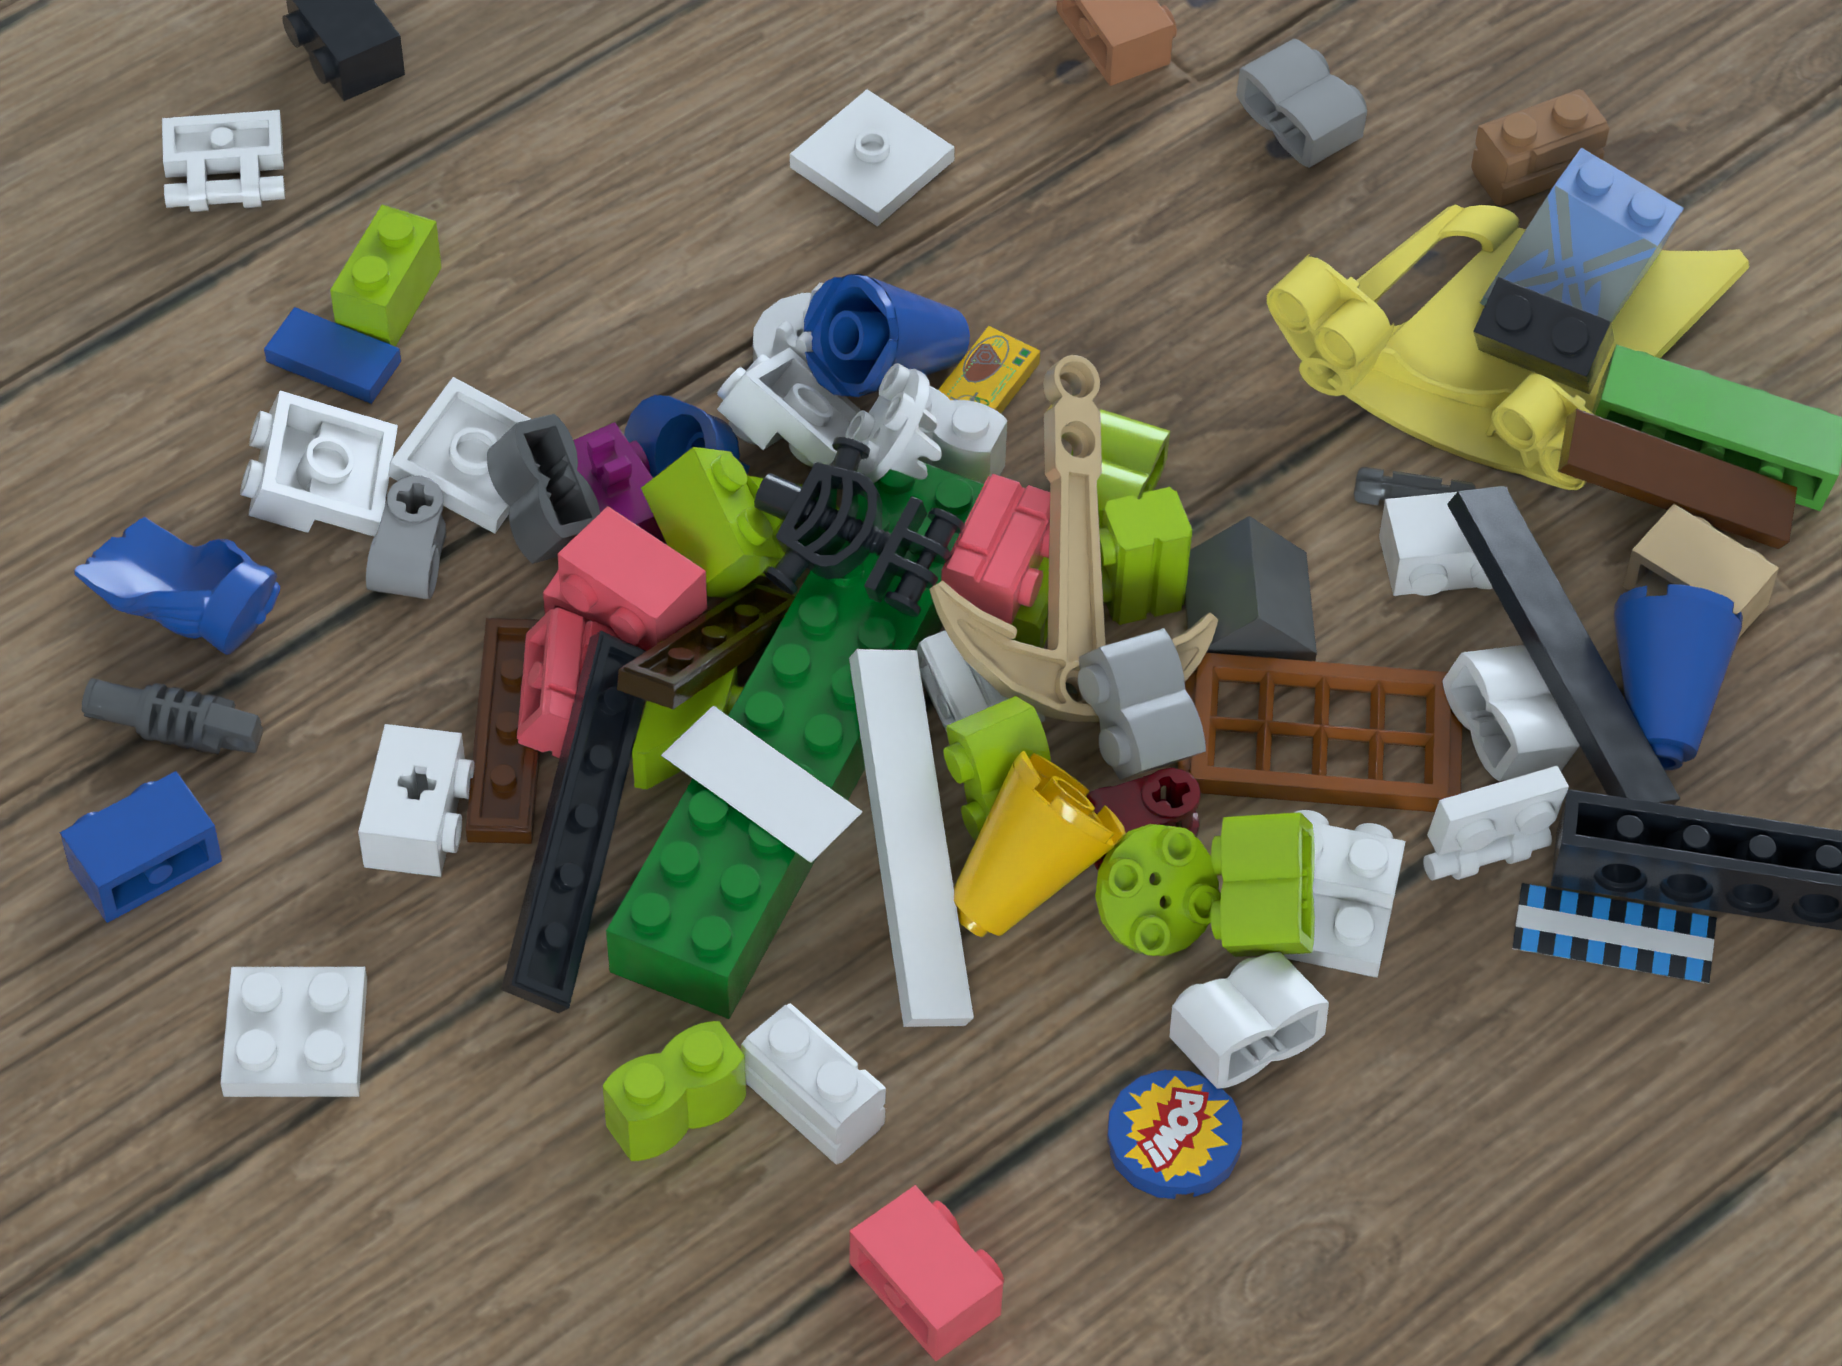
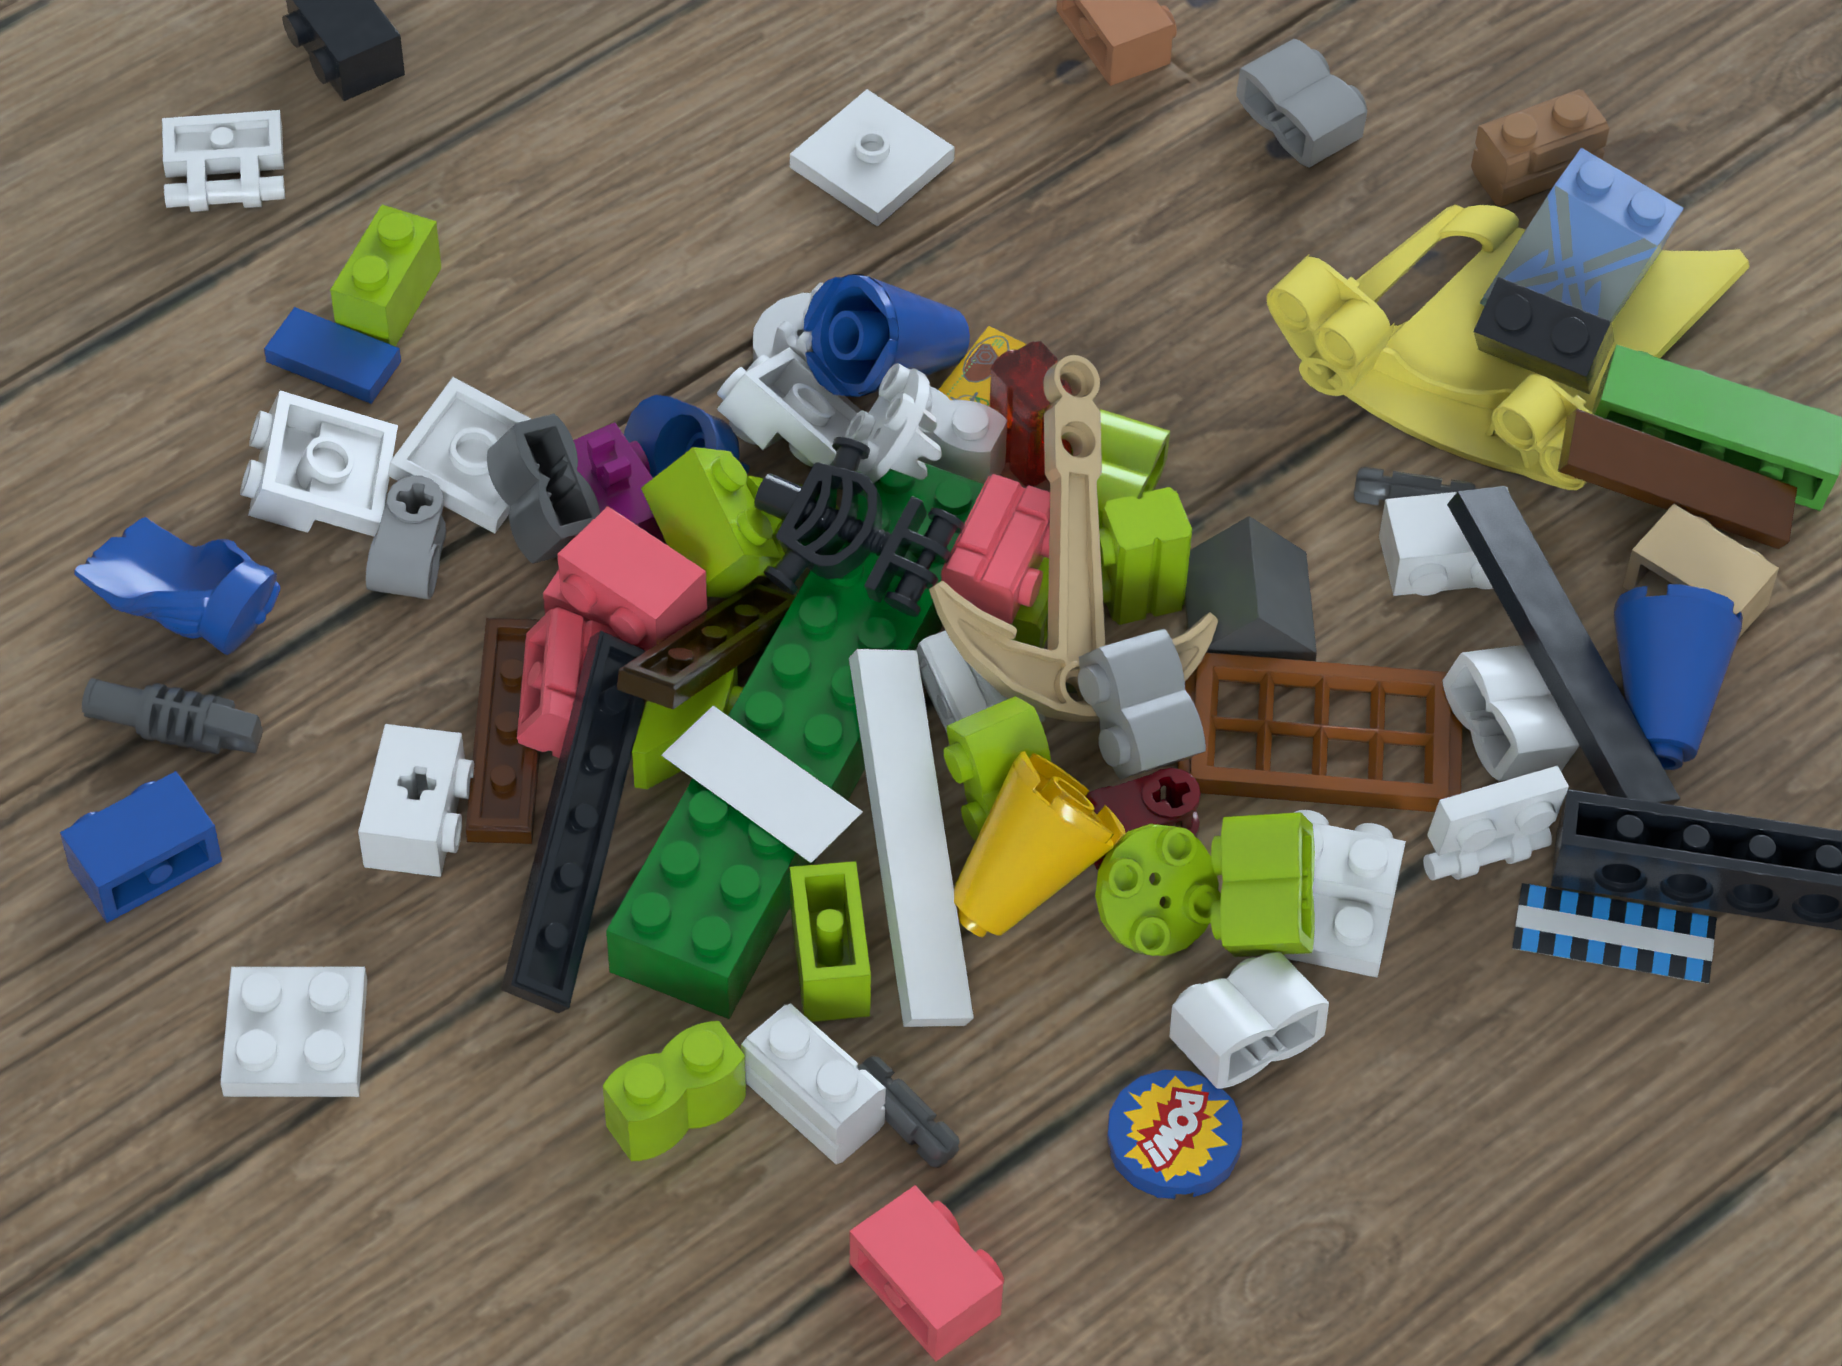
none -> lime brick [790,861,871,1022]
none -> dark grey axle [858,1056,960,1168]
none -> clear red brick [989,341,1072,487]

